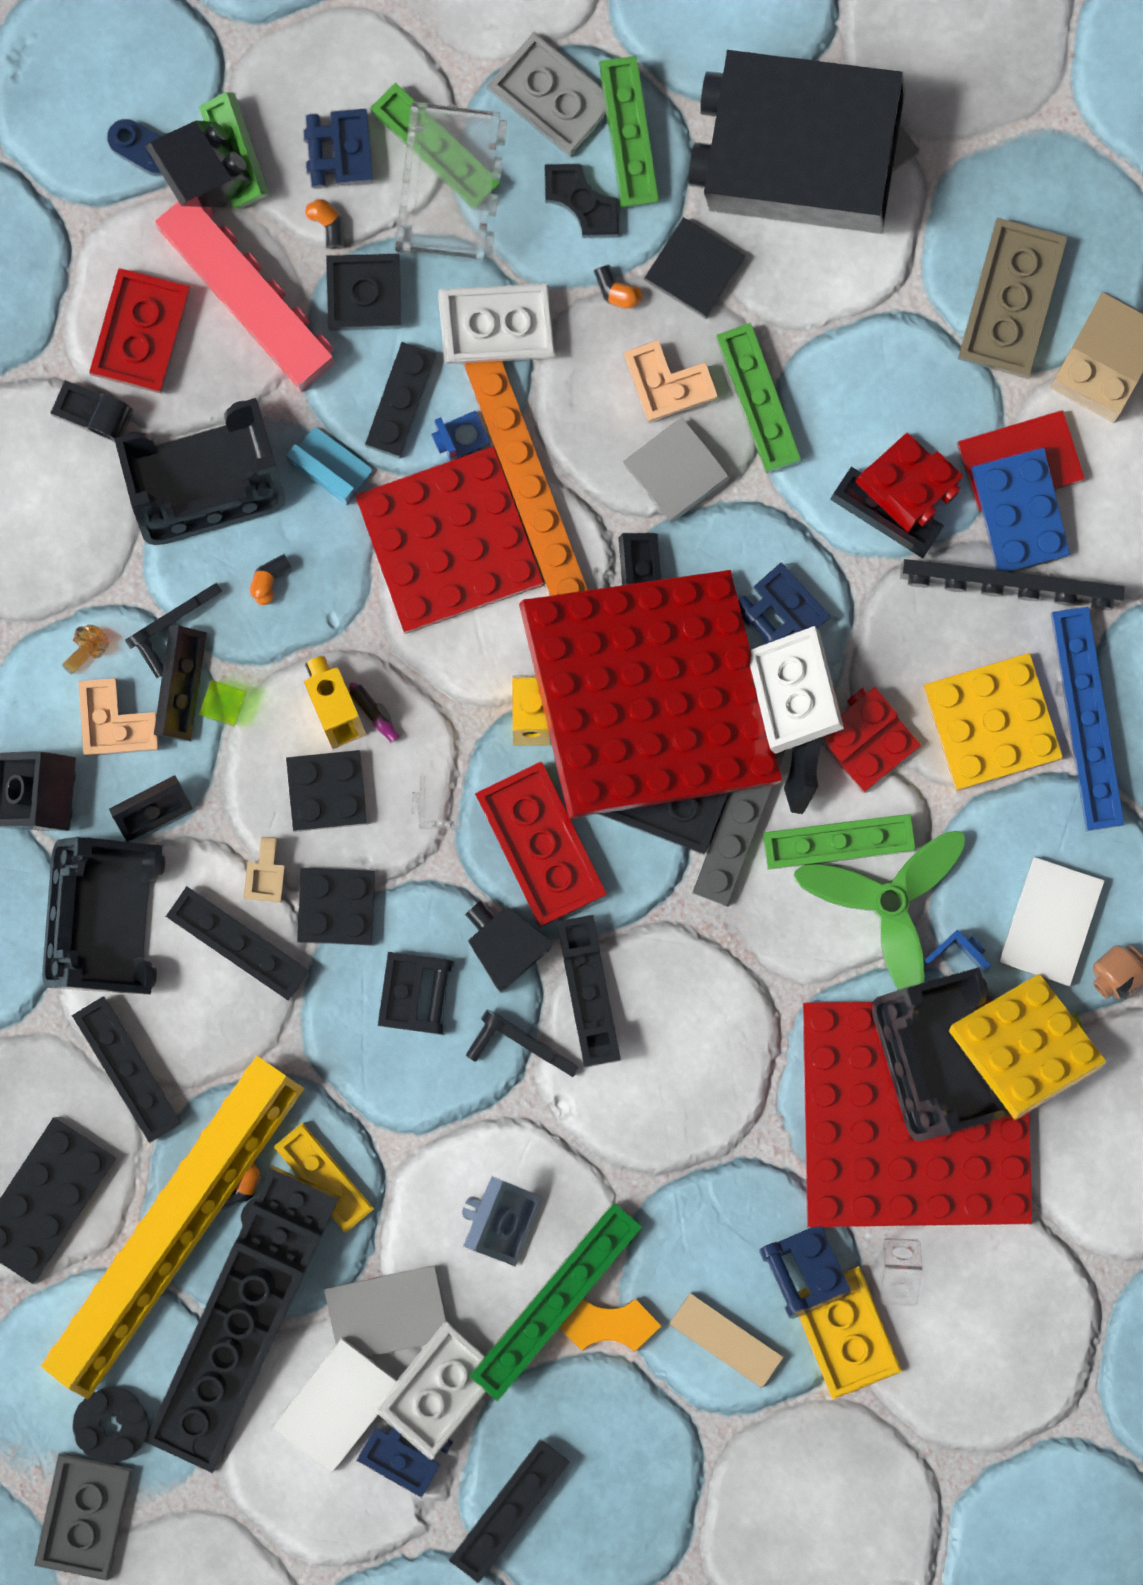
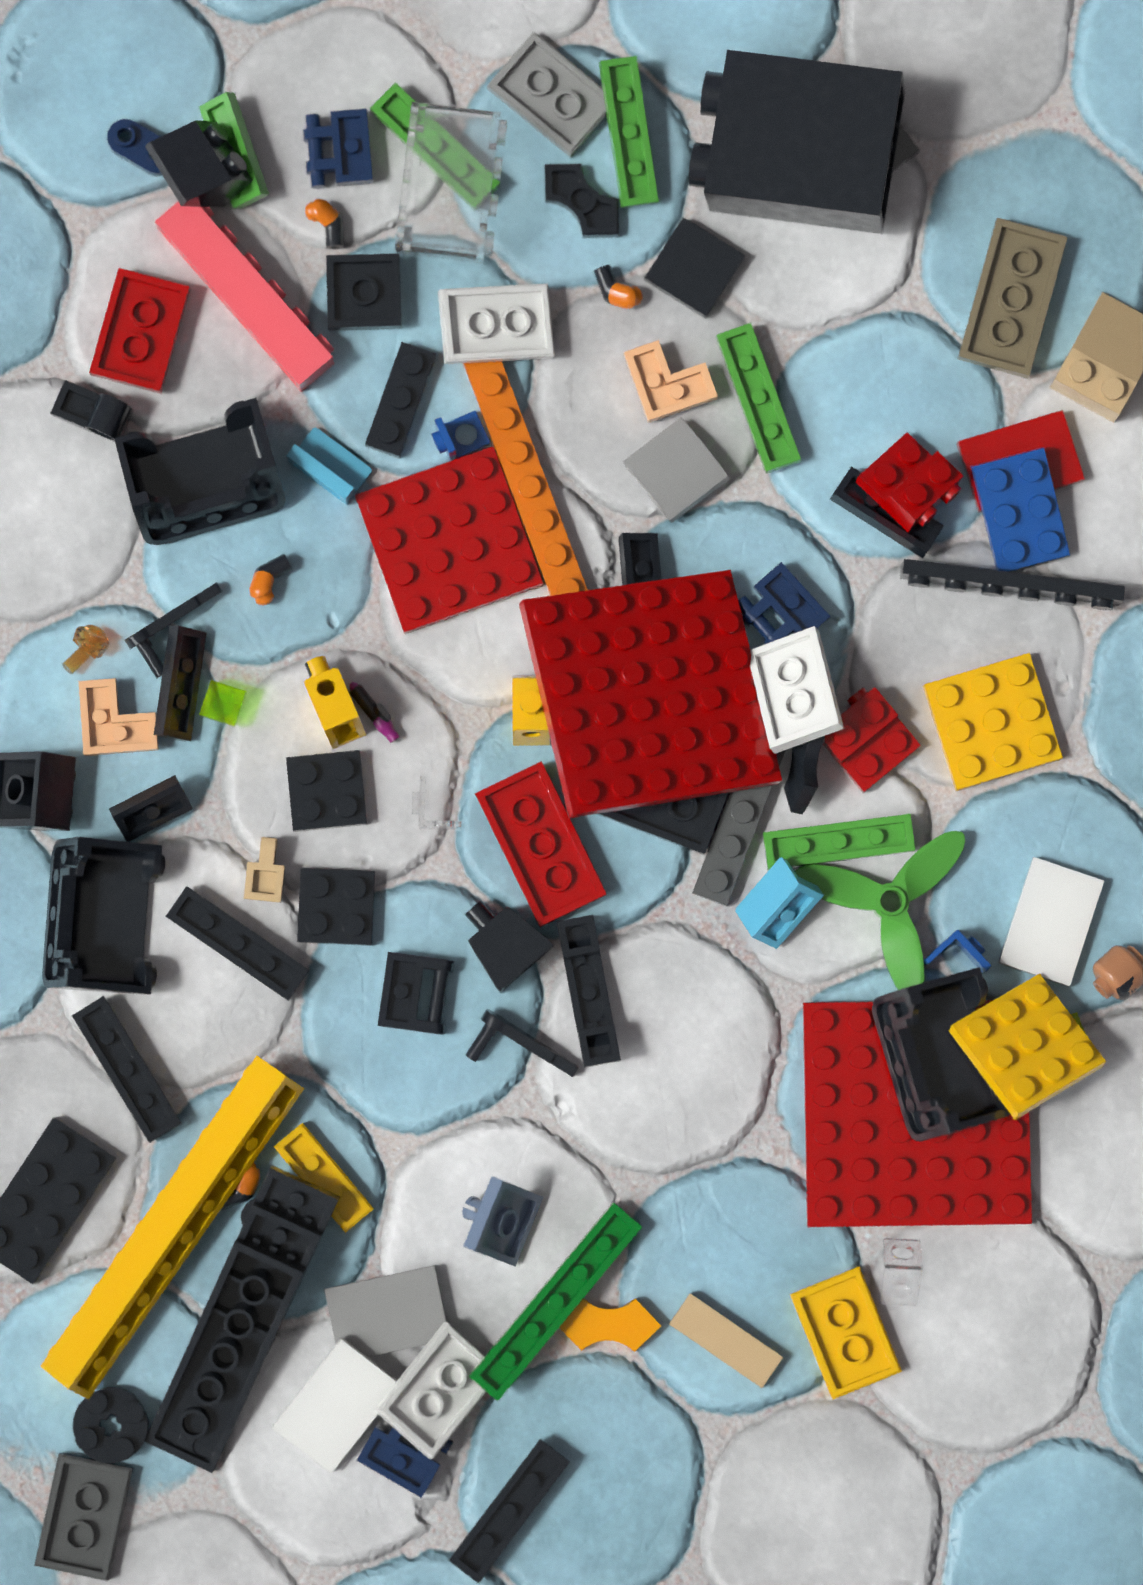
dark blue plate [759,1226,851,1319] -> none
blue plate [1051,606,1124,832] -> none
none -> medium azure panel [735,858,824,949]

